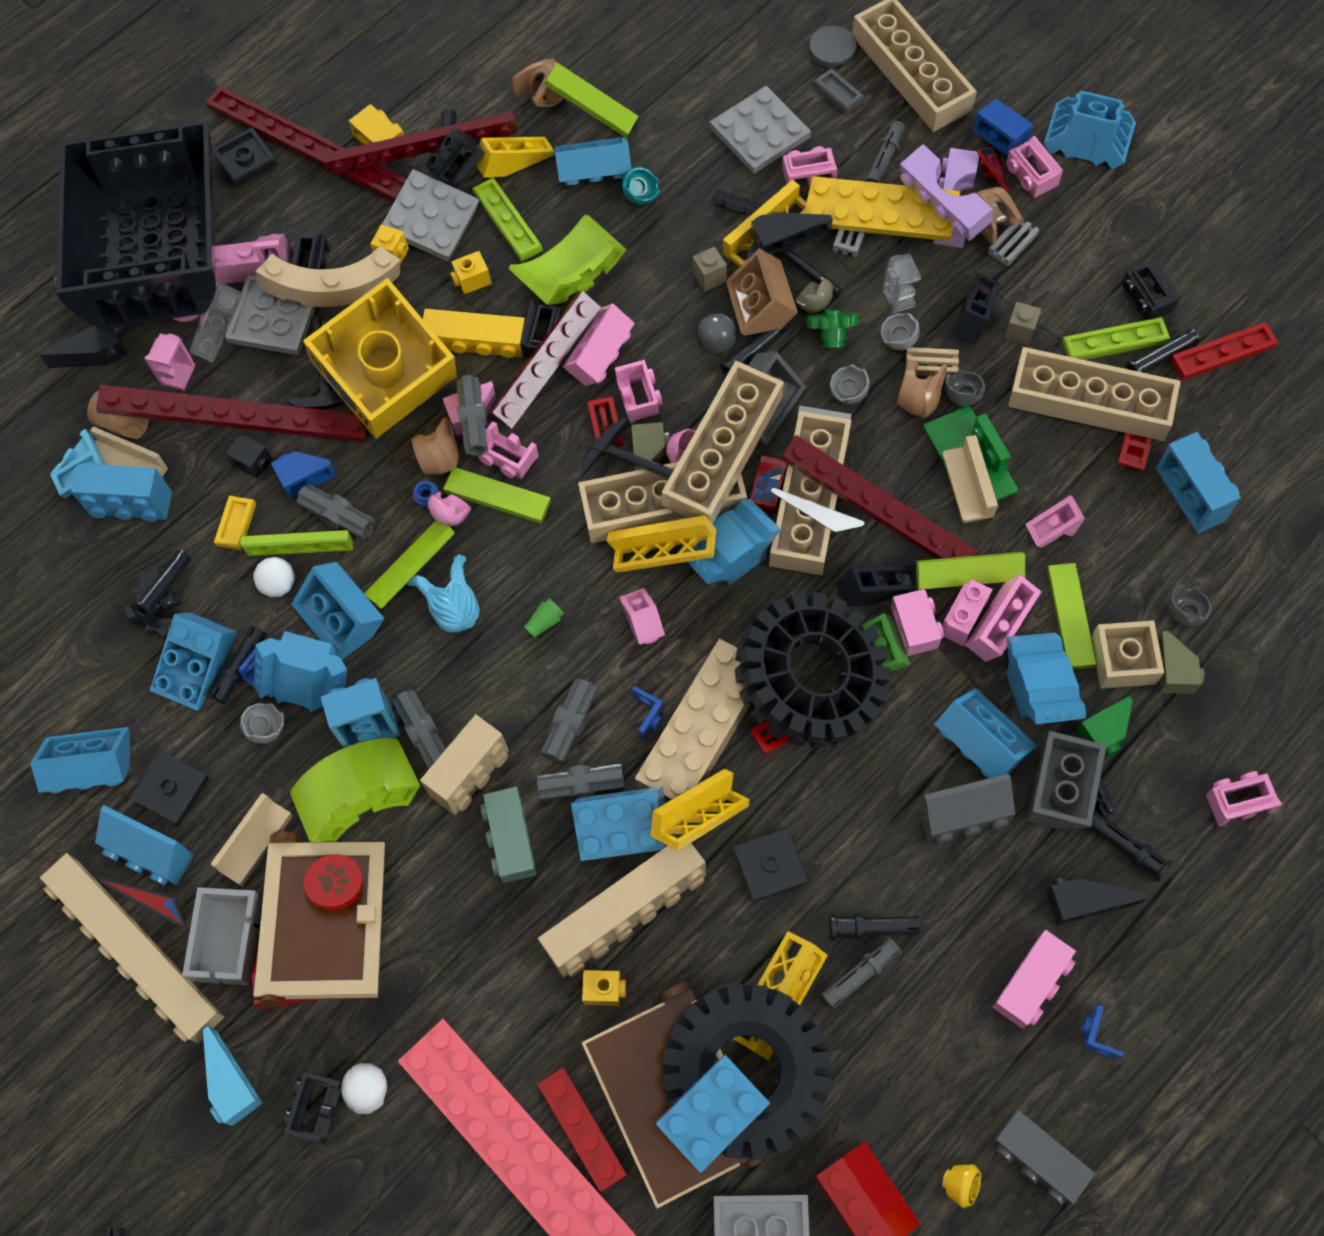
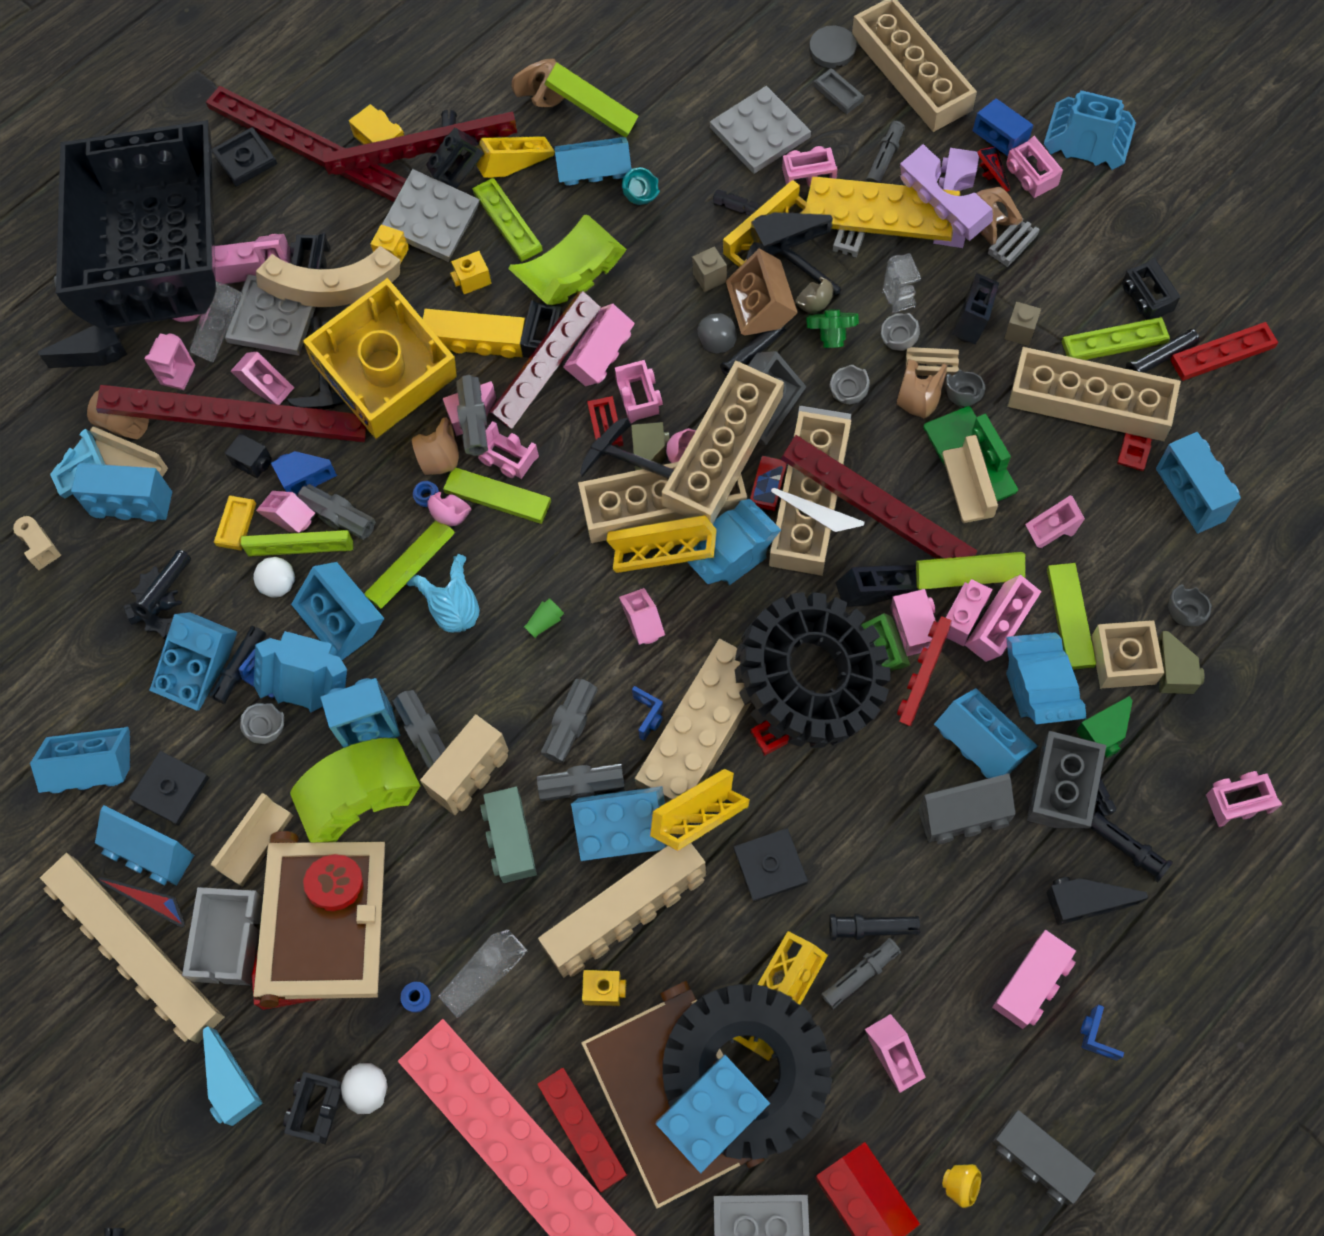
none -> tan leg [13,516,61,570]
none -> bright pink slope [230,352,294,405]
none -> bright pink slope [256,491,315,533]
none -> blue plate [401,982,431,1012]
none -> clear slope [438,930,527,1018]
none -> bright pink slope [865,1014,926,1093]
none -> red plate [897,616,952,726]

